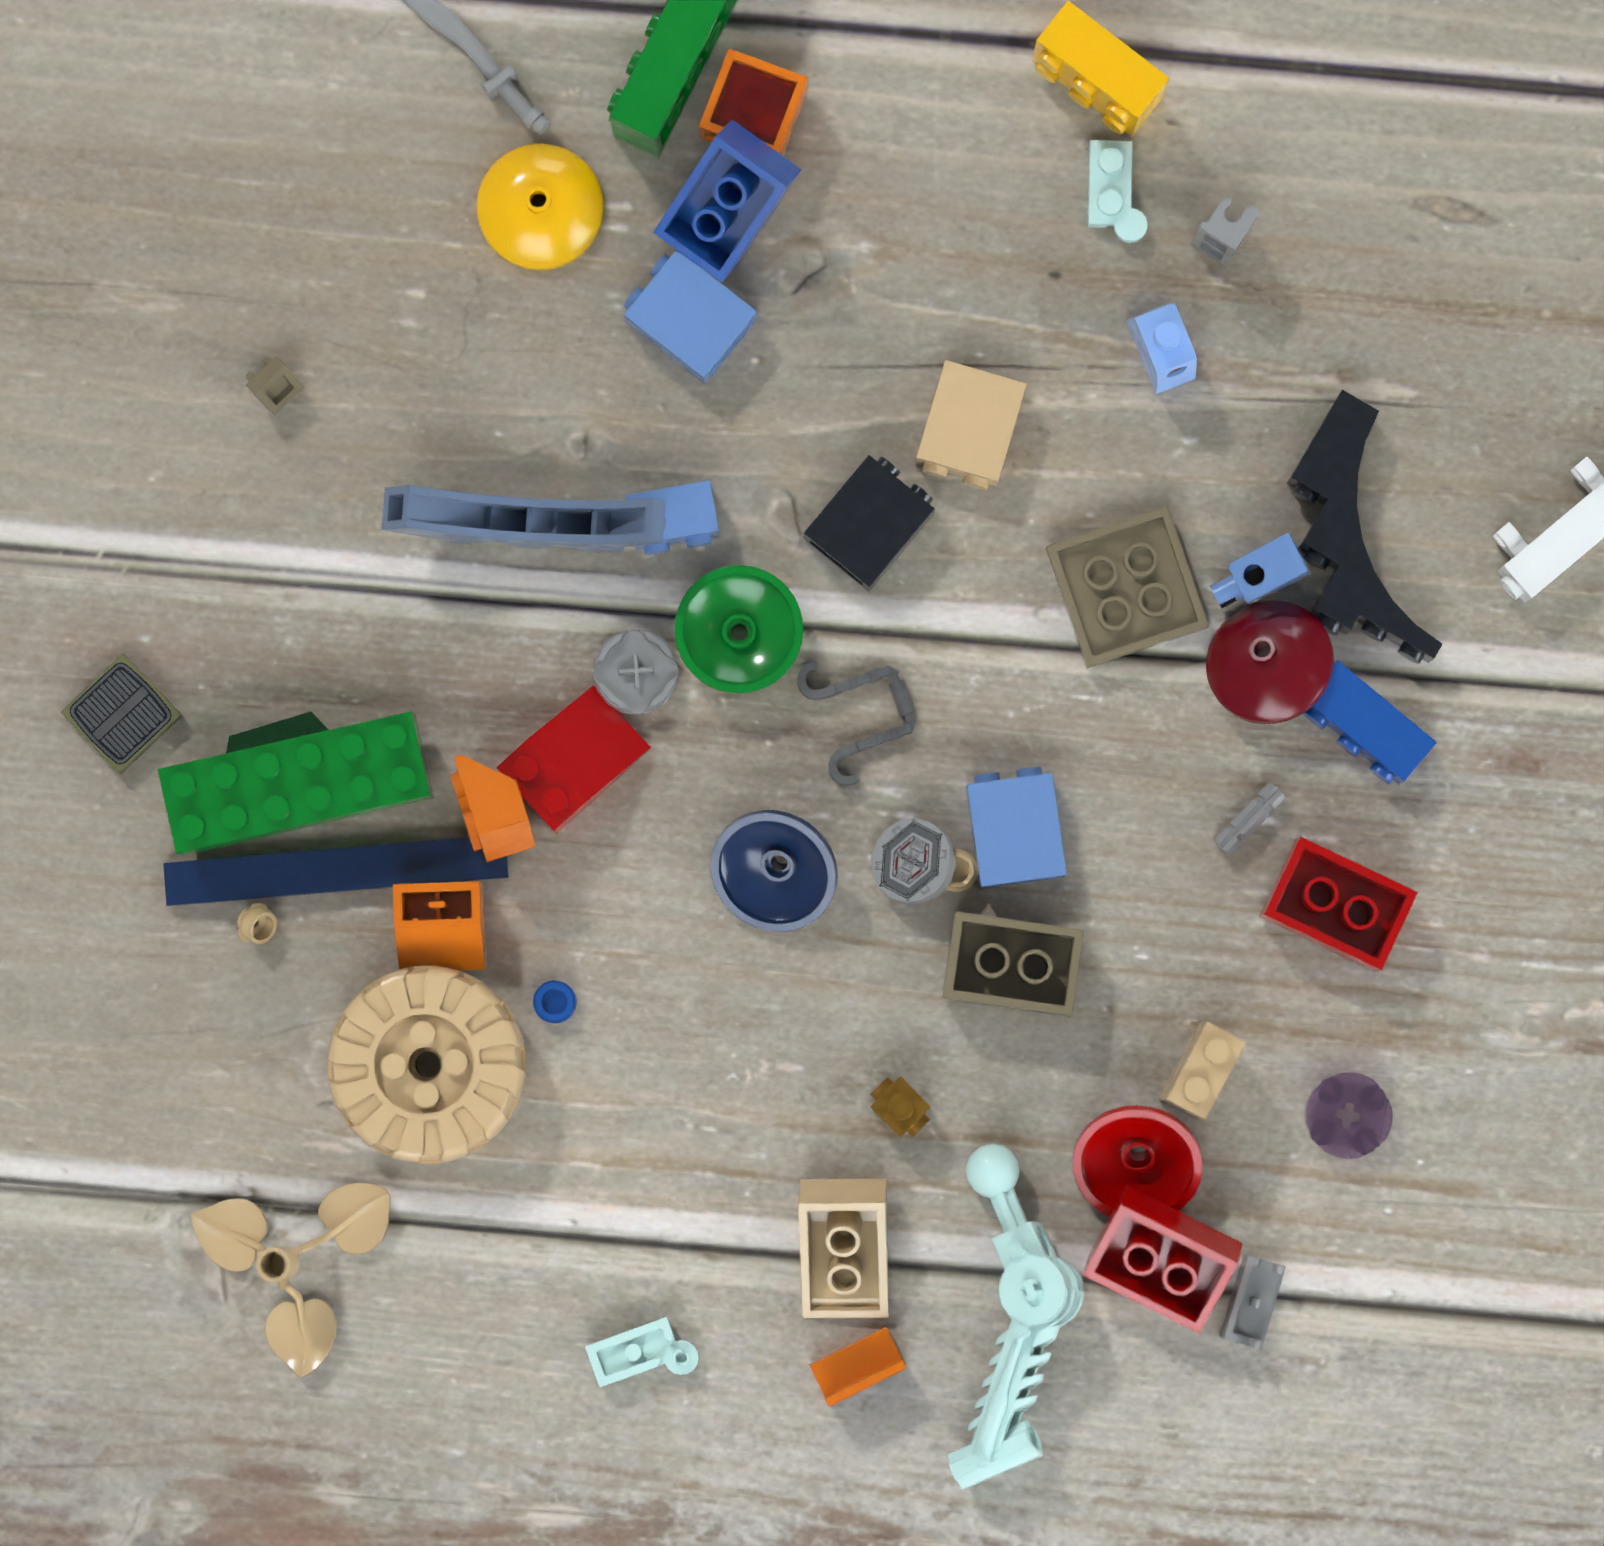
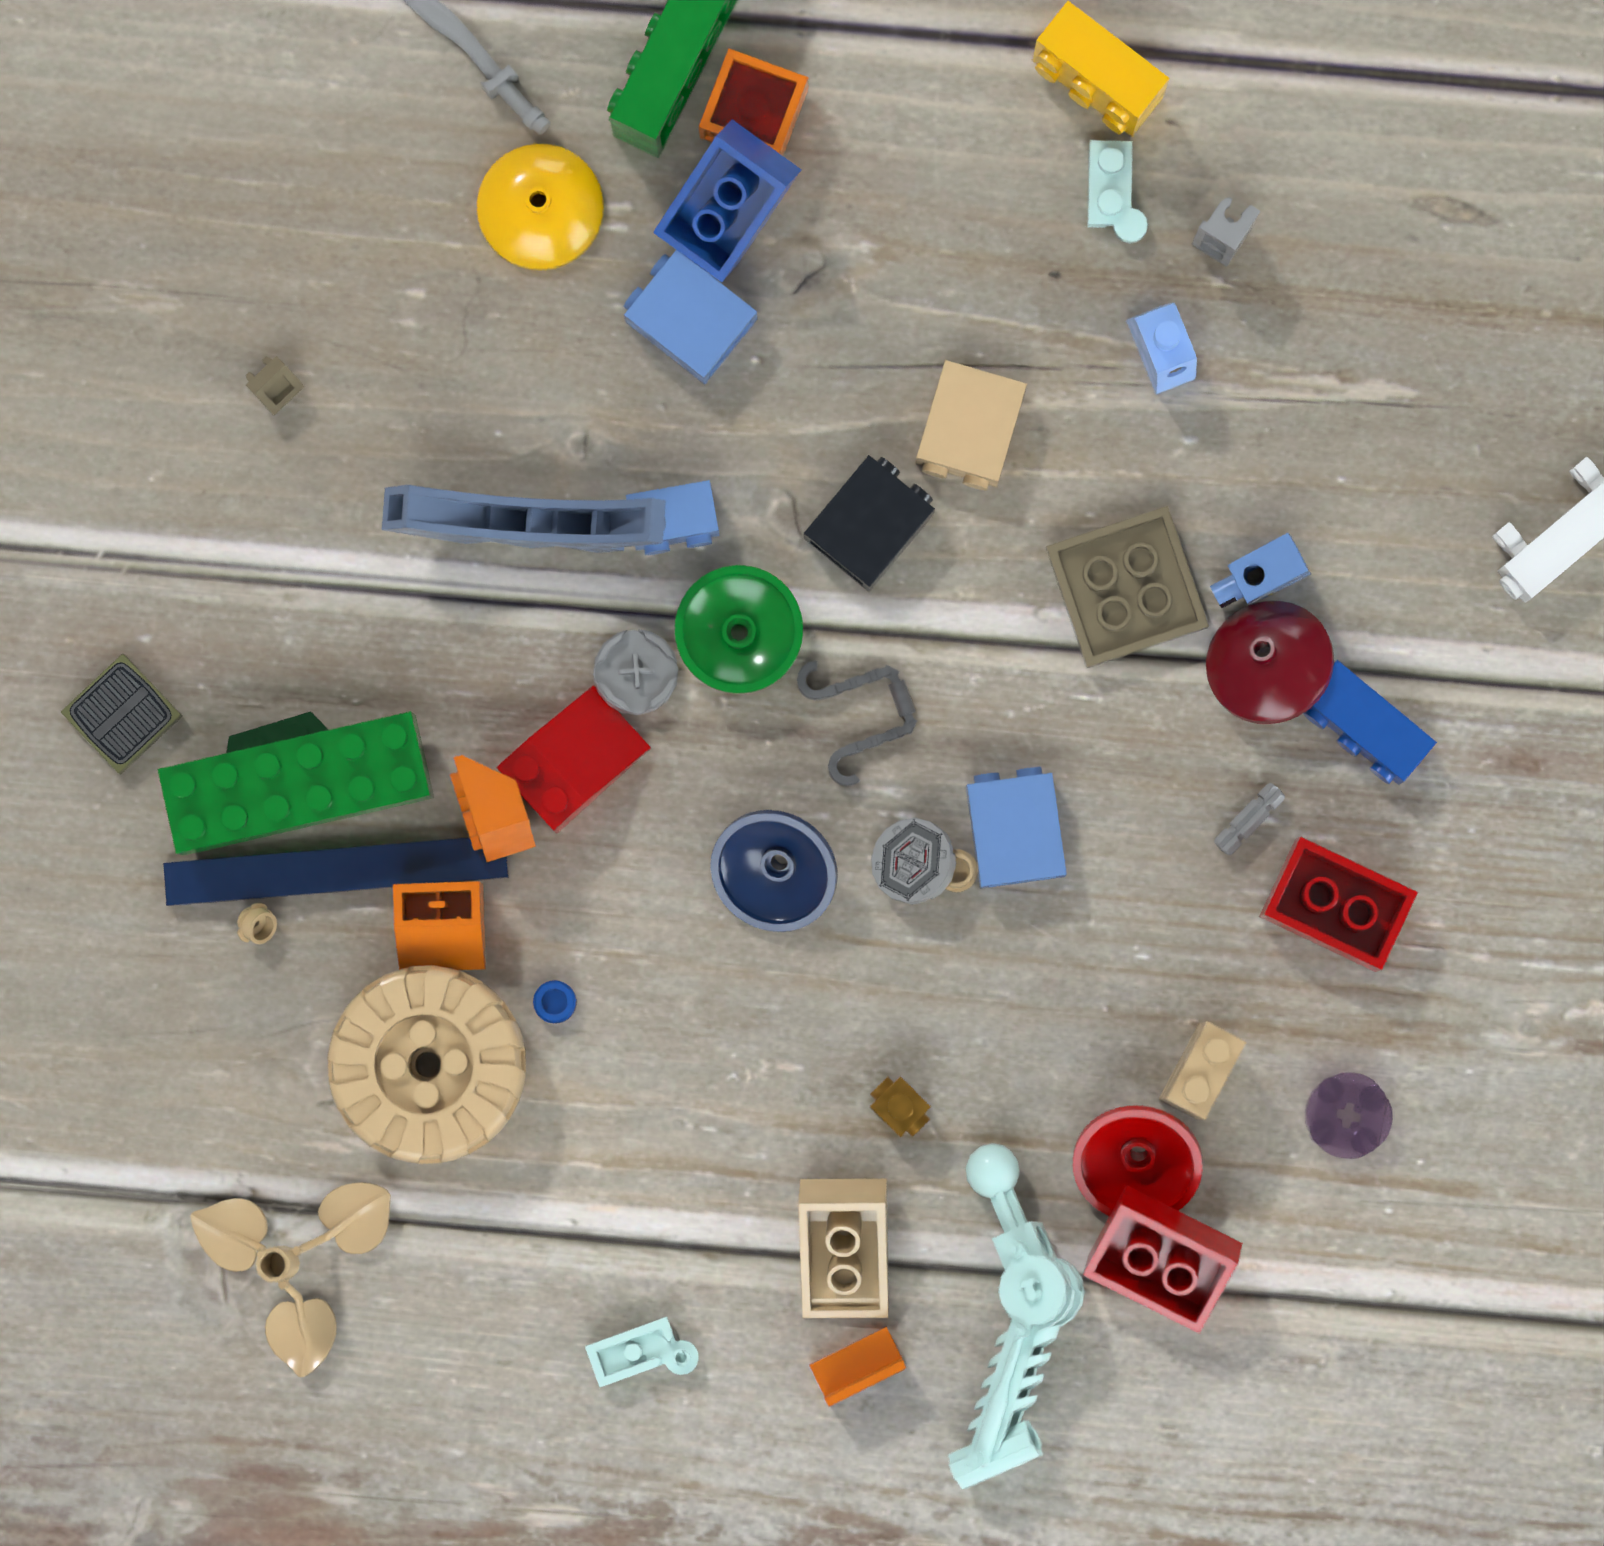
dark tan brick [942,911,1084,1017] -> none
light grey hinge [1219,1254,1286,1350] -> none
black arch [1287,390,1443,664] -> none

